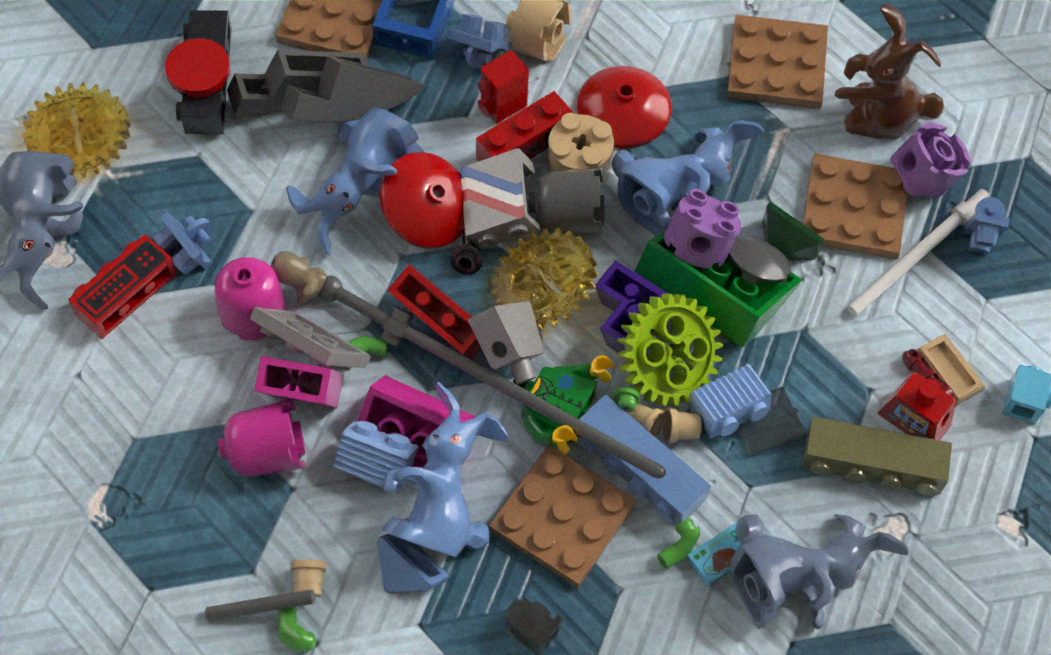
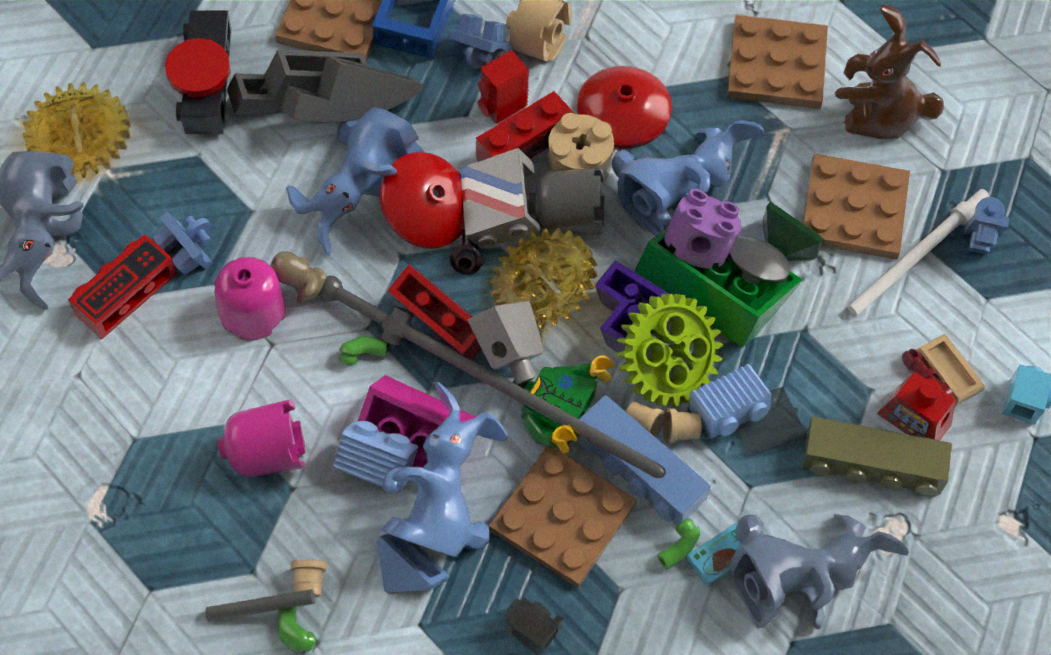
light grey plate [250,307,371,371] -> none
dark pink brick [254,356,344,408] -> none
bright green arm [612,387,640,413] -> none
medium lavender brick [890,122,971,198] -> none

